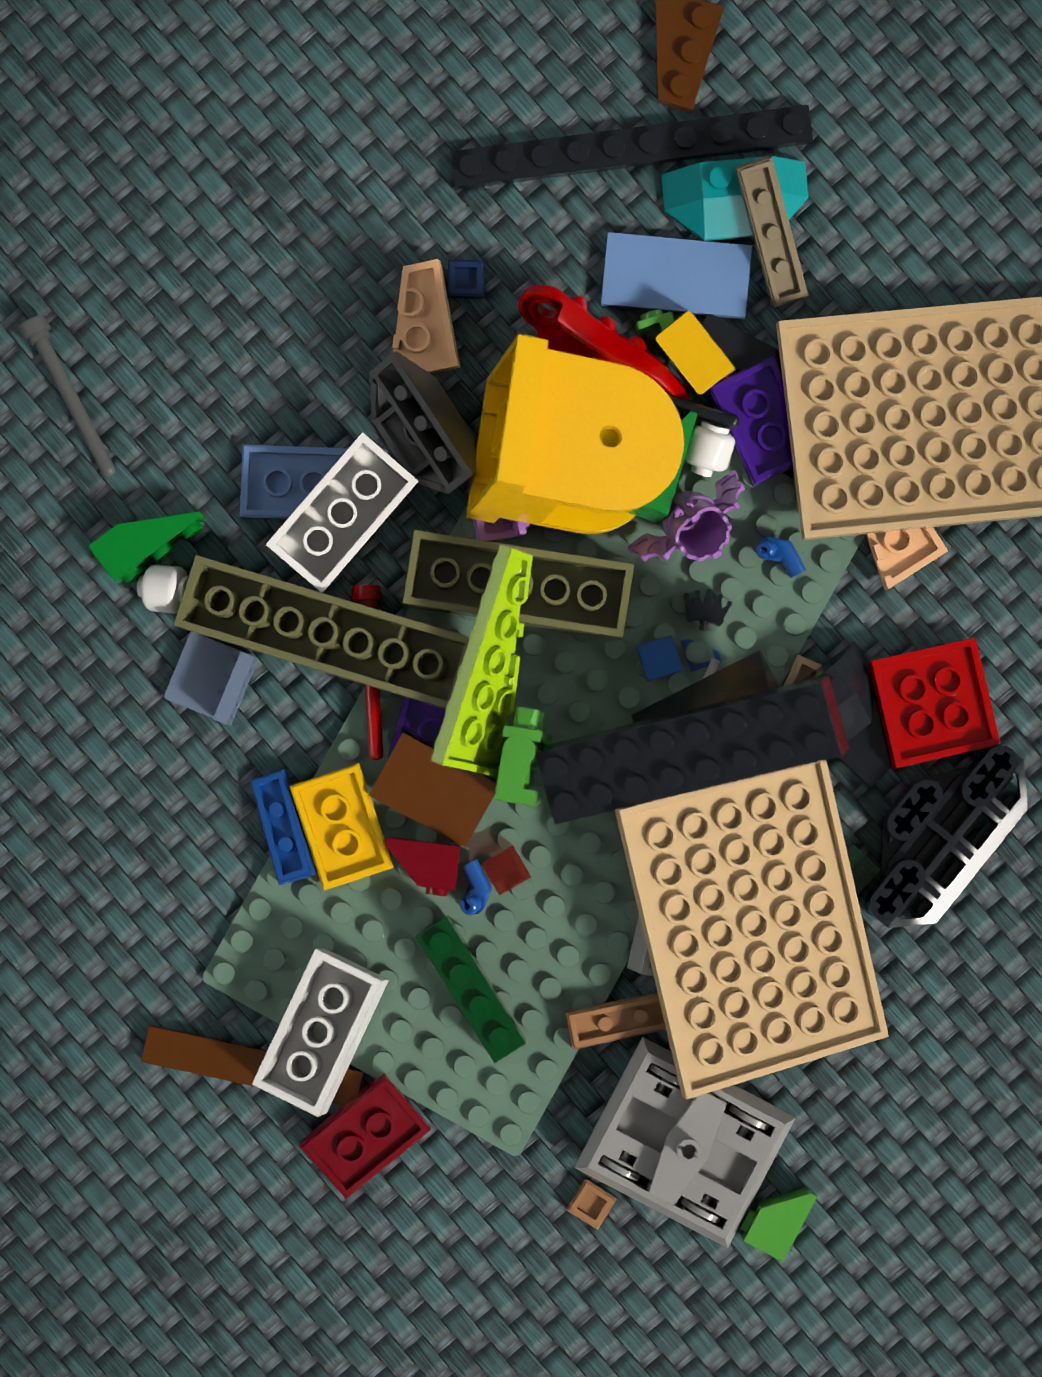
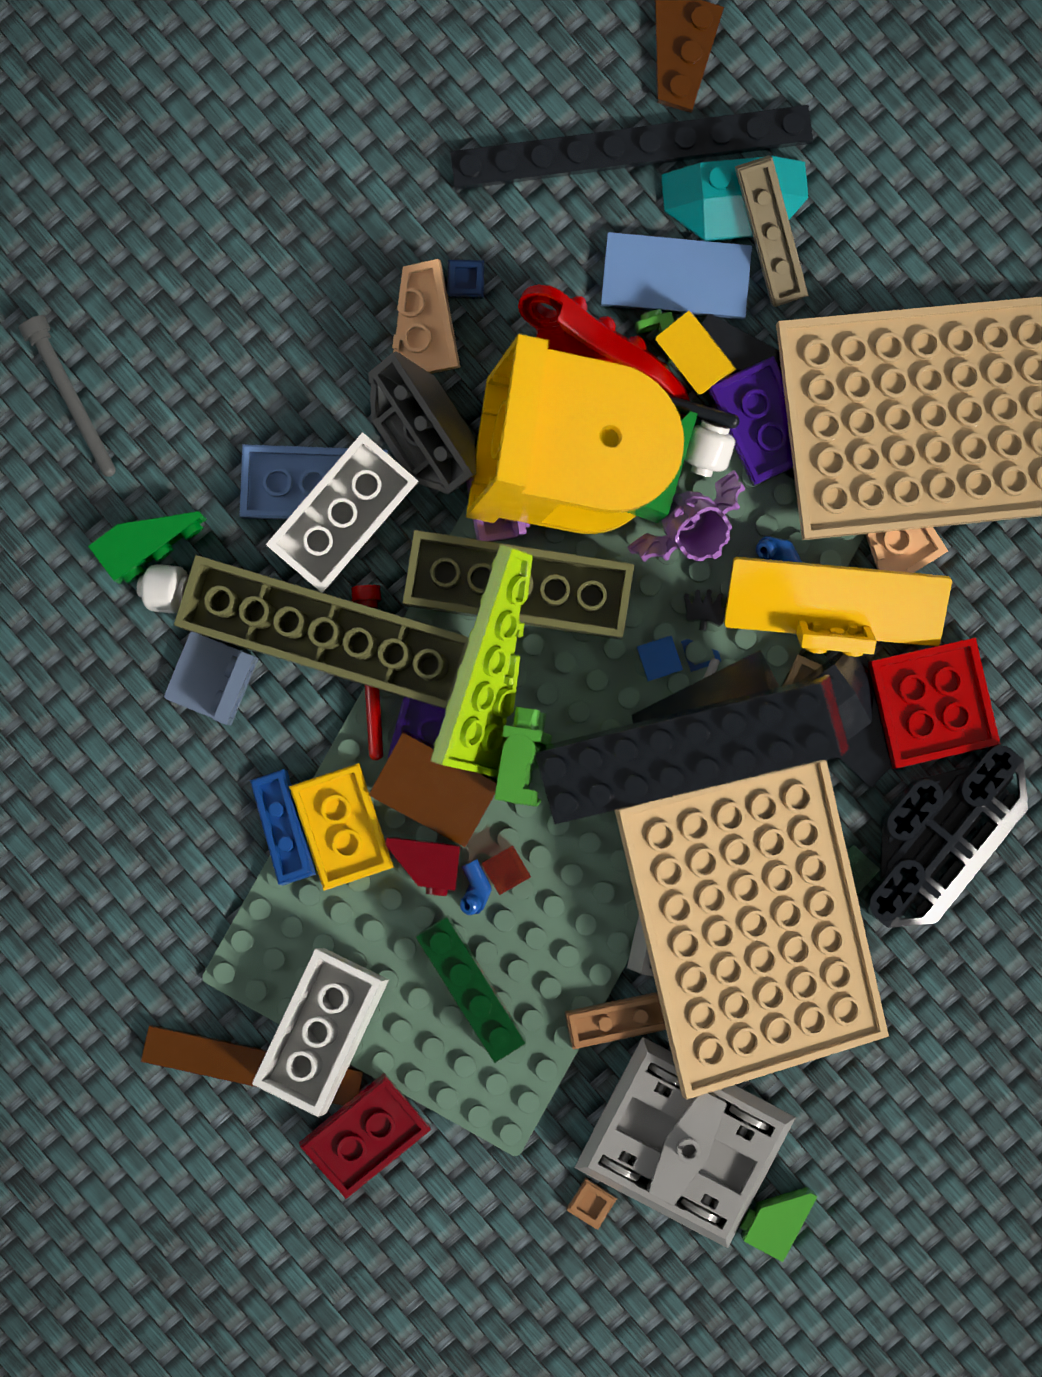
none -> yellow bracket [724,557,952,657]

